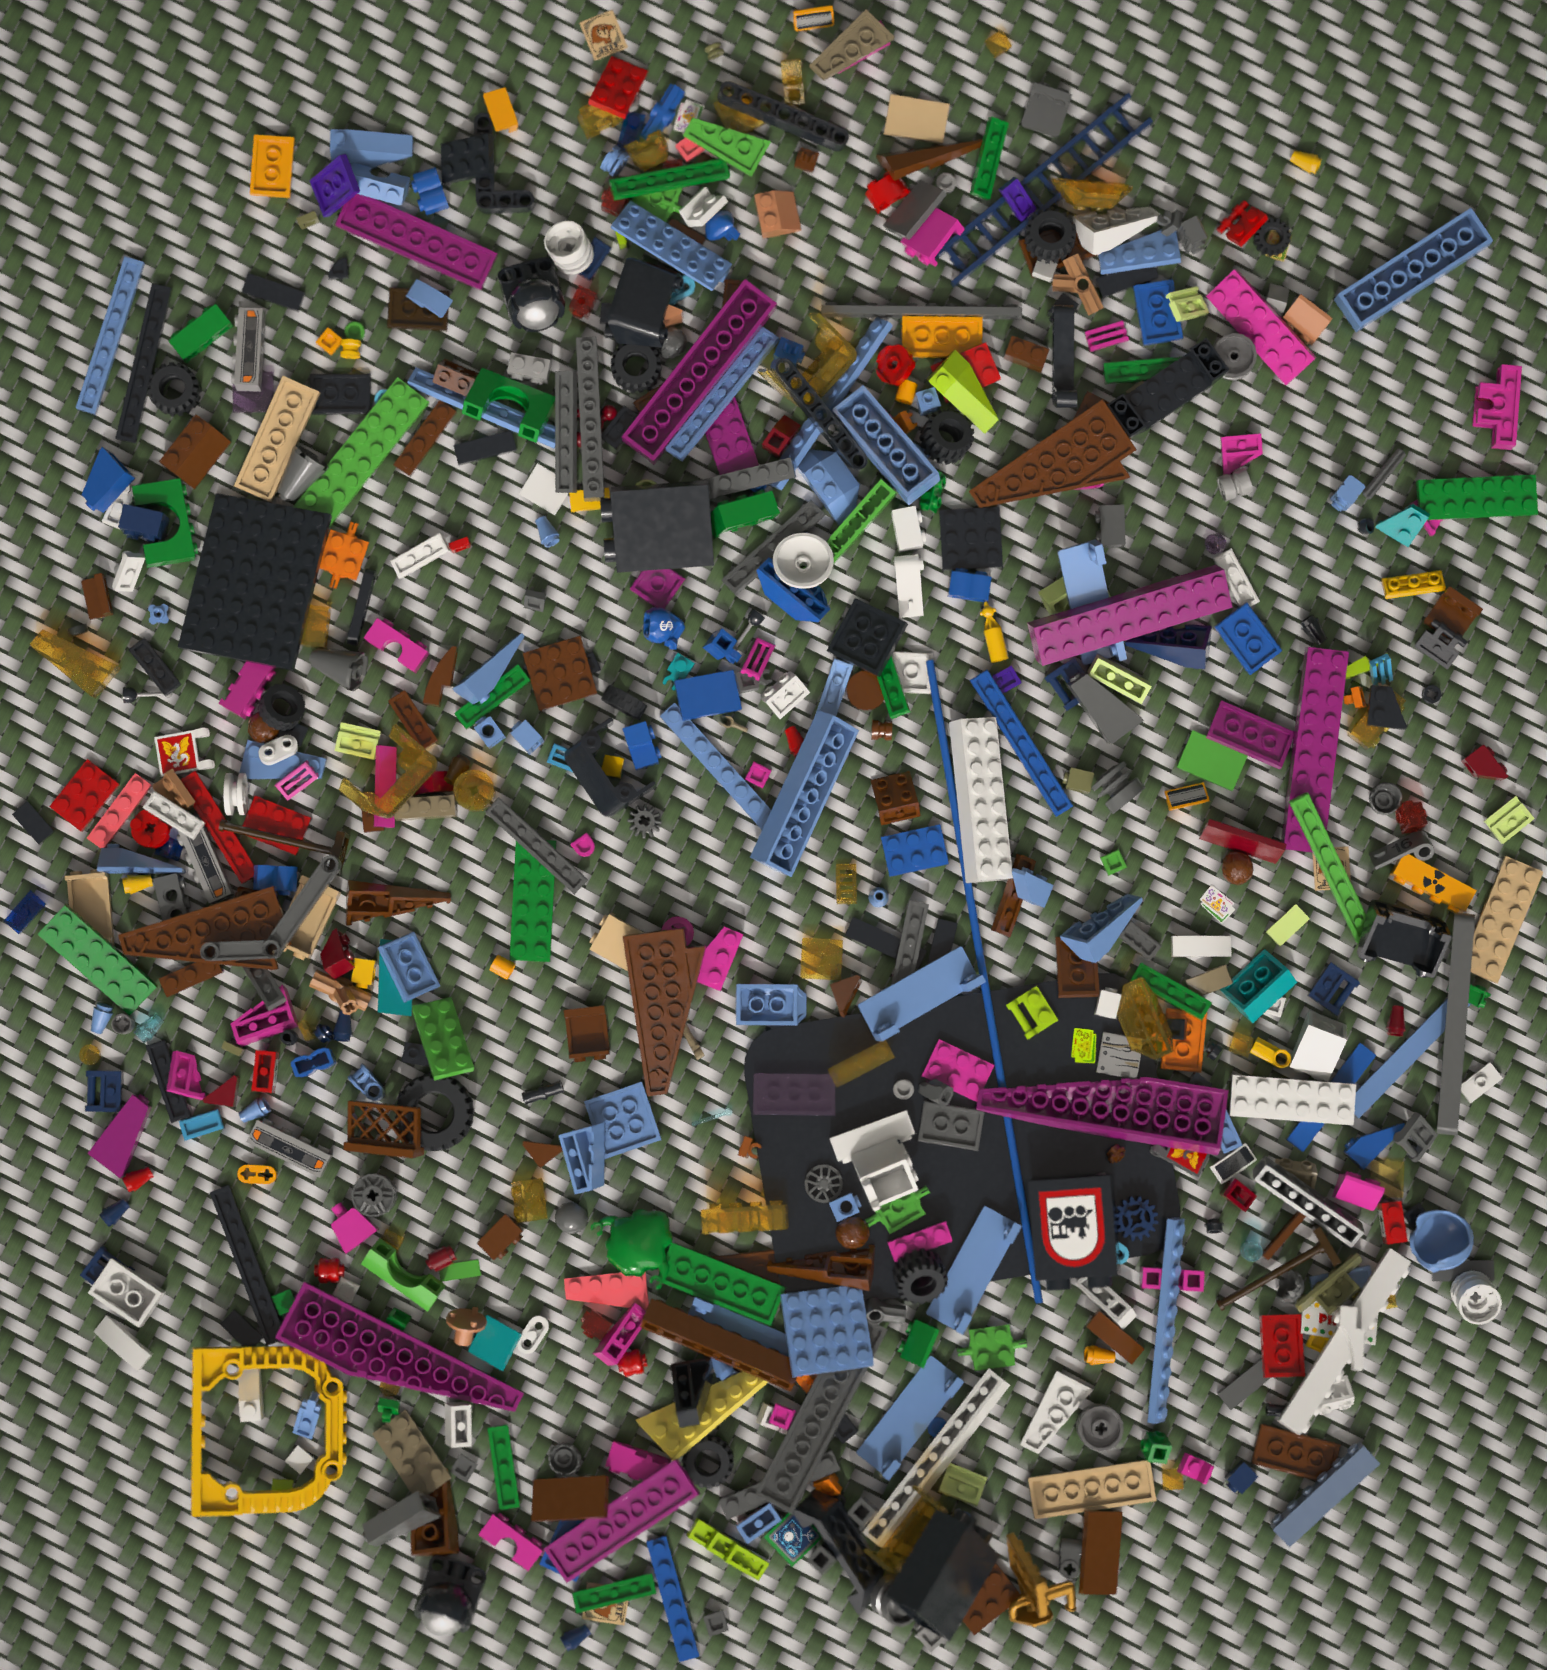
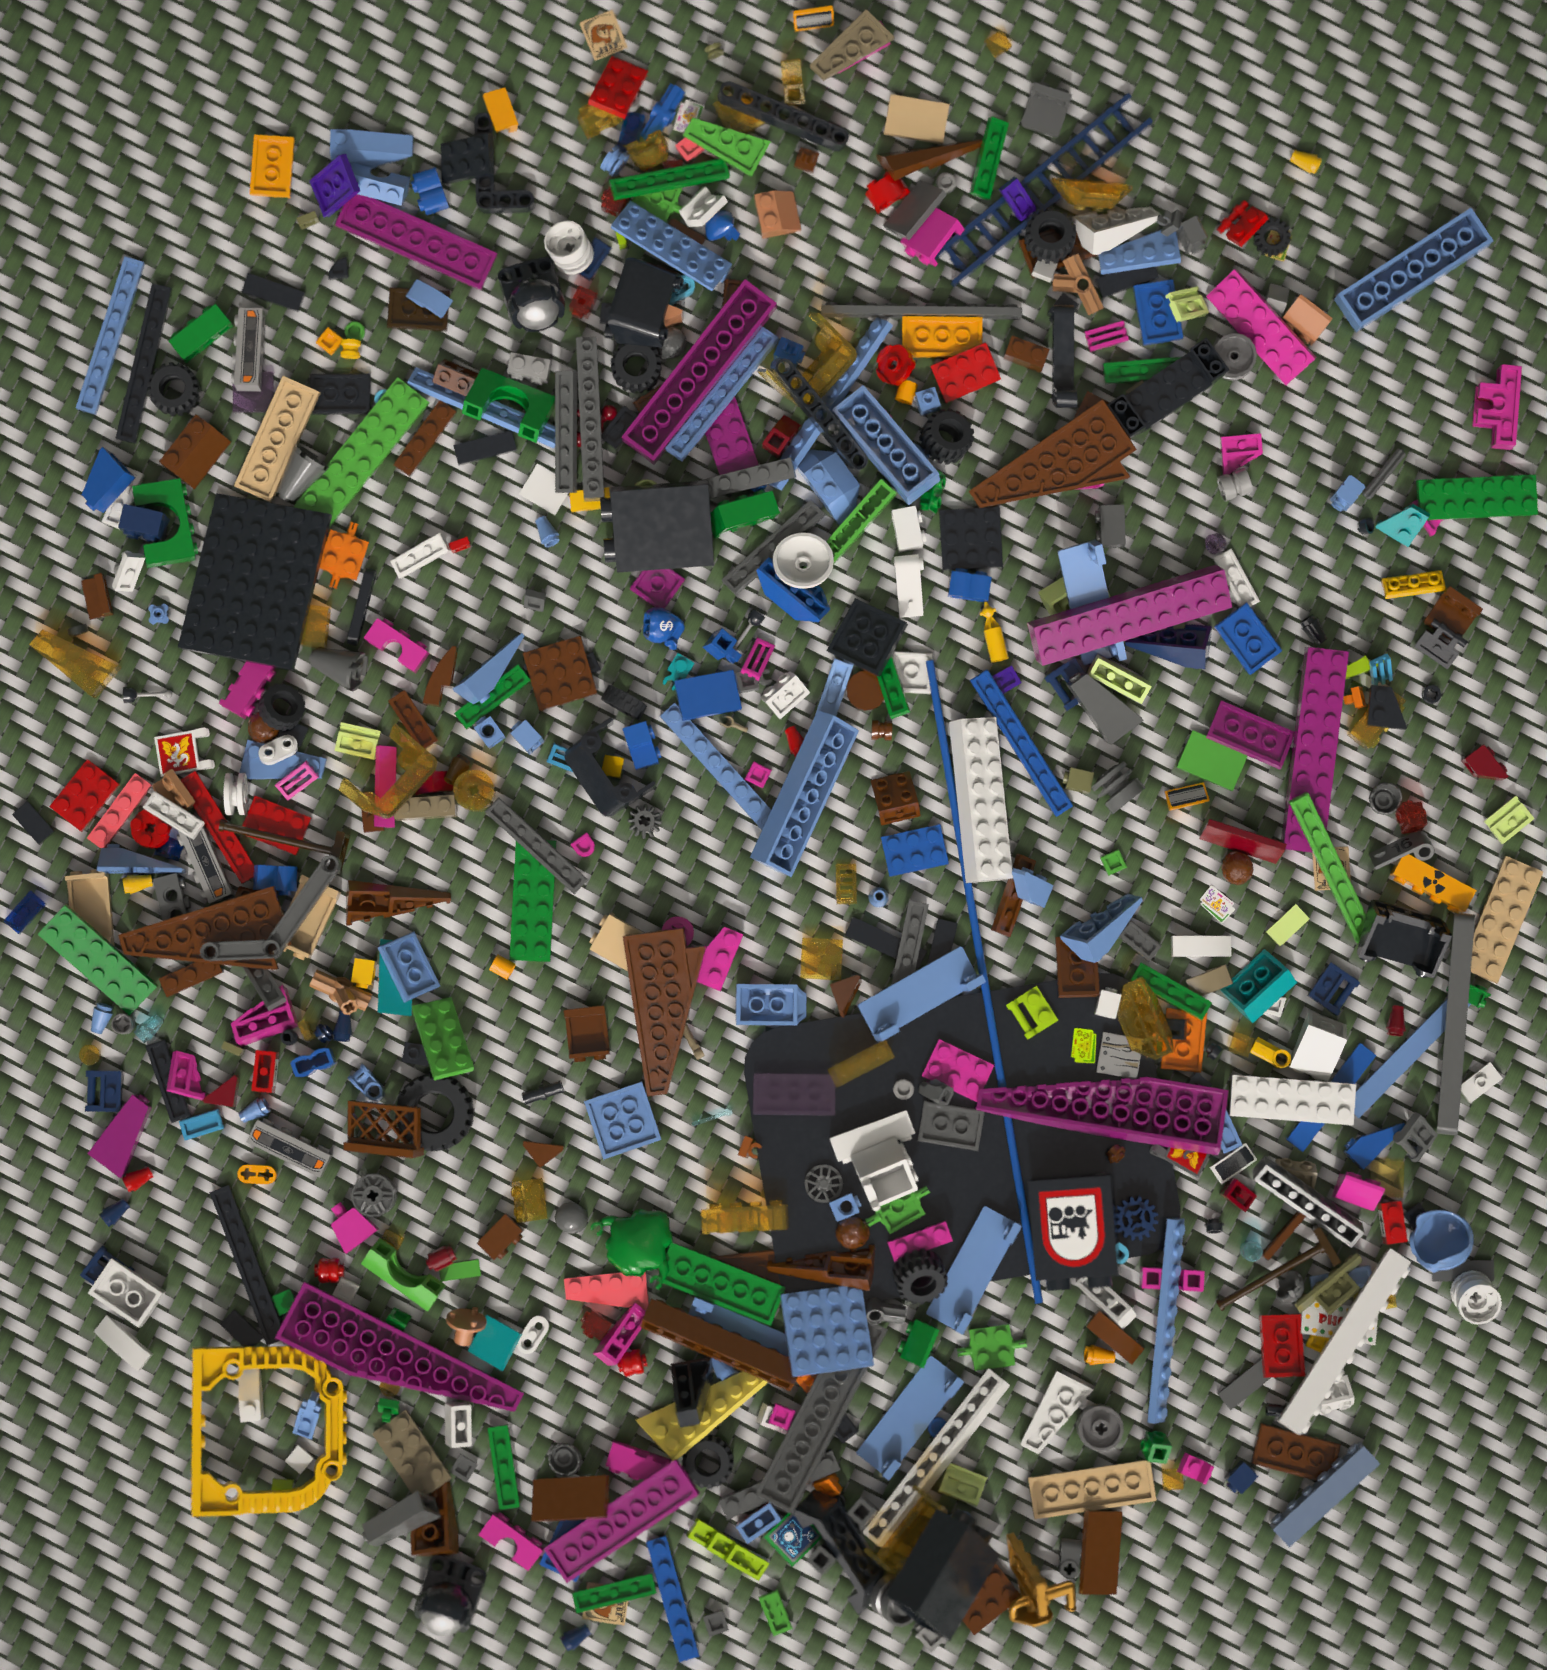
black tile [128,638,181,697] -> none
dark red slope [320,928,355,979] -> none
medium blue wedge [559,1122,604,1194] -> none
orange tile [893,410,918,435] -> none
lime wedge [927,349,999,434] -> none
white slope [1334,1306,1365,1371] -> none
none -> bright green plate [758,1589,793,1636]

